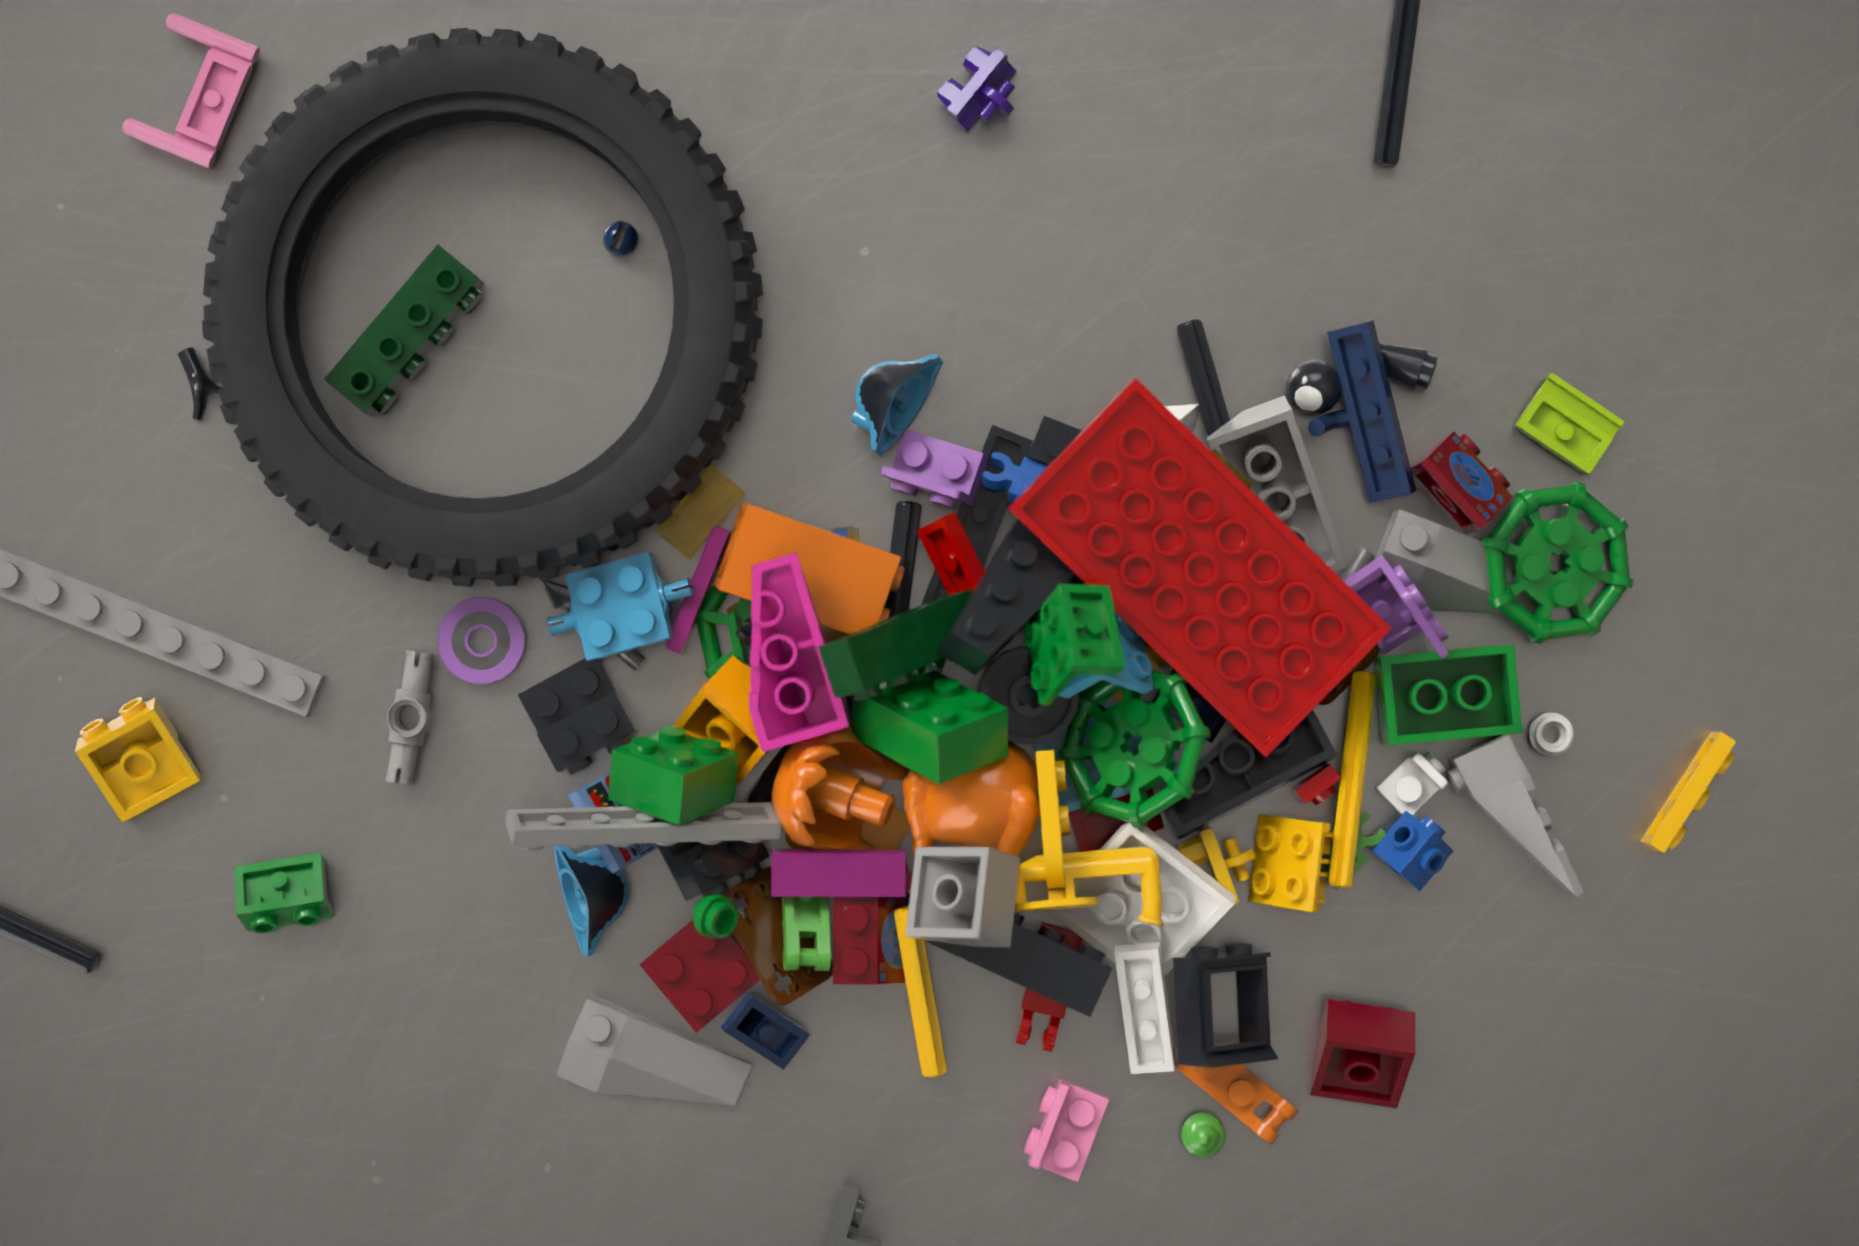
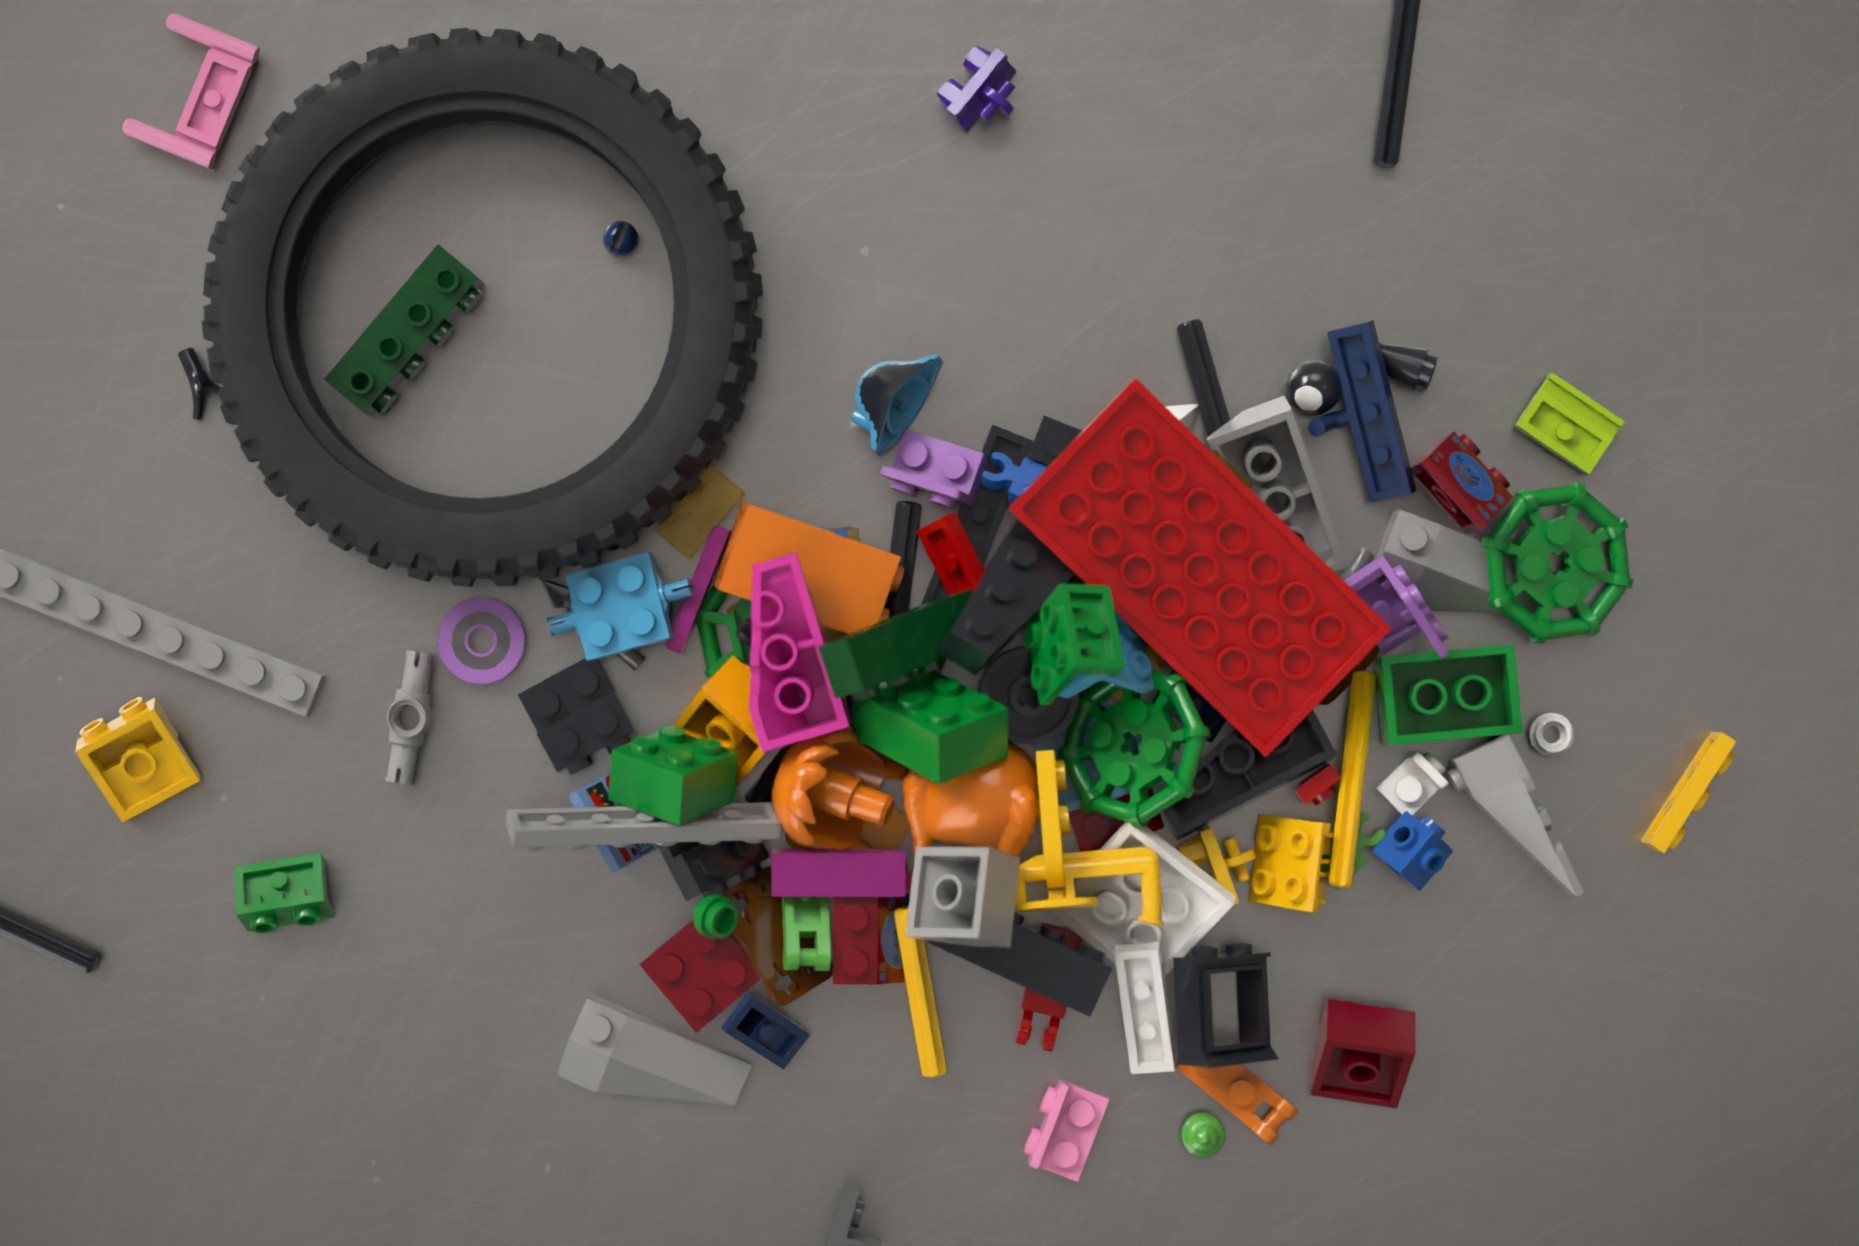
hat [553,846,628,957] -> none

